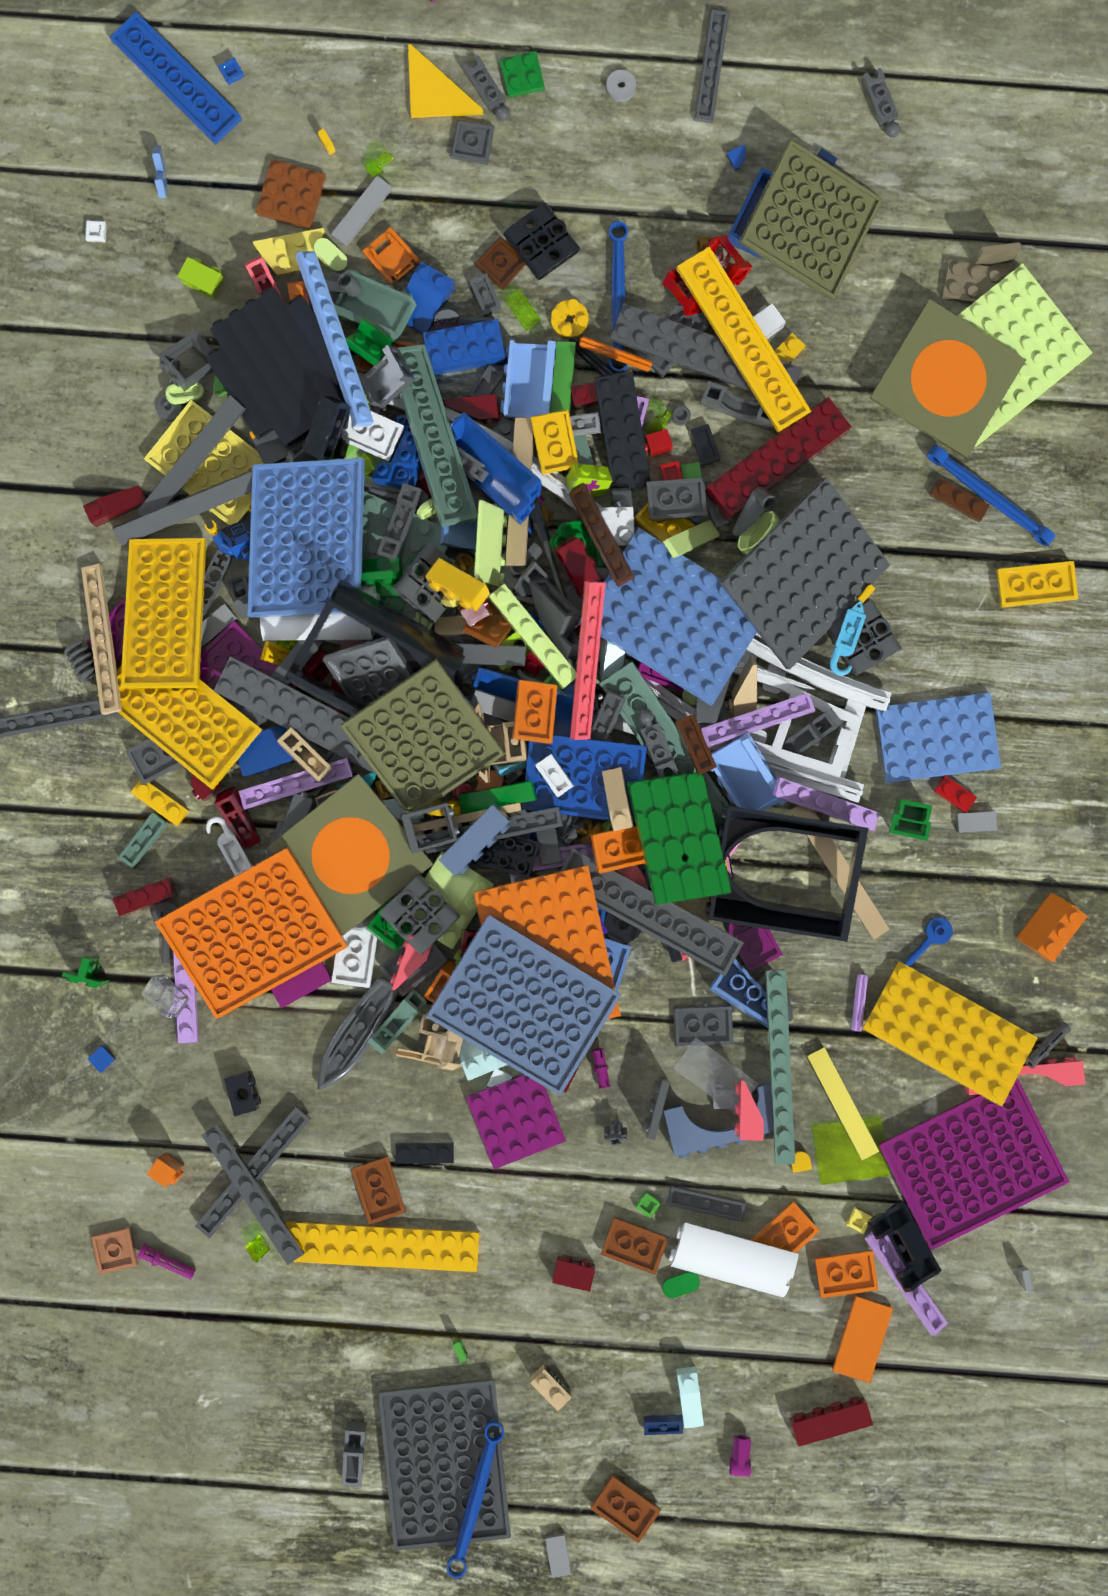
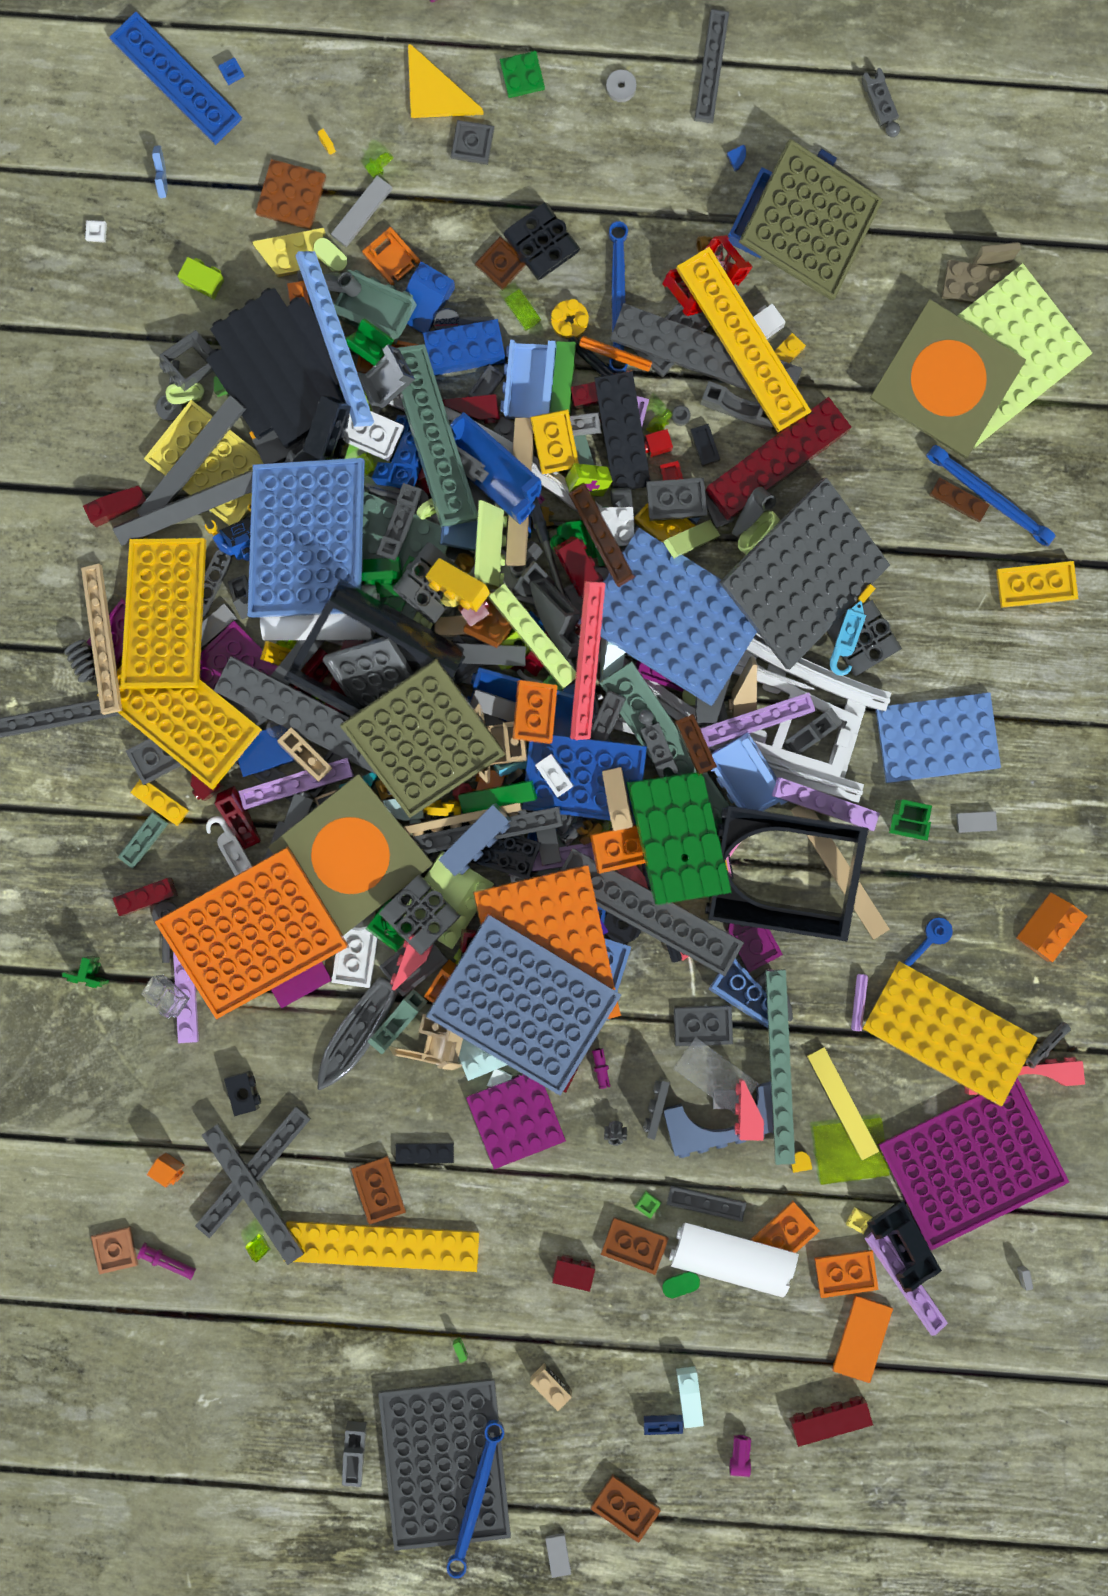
blue tile [88,1045,116,1073] -> none
coral slope [244,255,286,305] -> none
dark grey window [400,802,459,854] -> none
dark grey plate [462,55,510,121] -> none
dark grey plate [469,273,502,316] -> none
bright green tile [680,462,702,479] -> none
red plate [933,775,977,813] -> none
none -> clear plate [266,720,286,738]

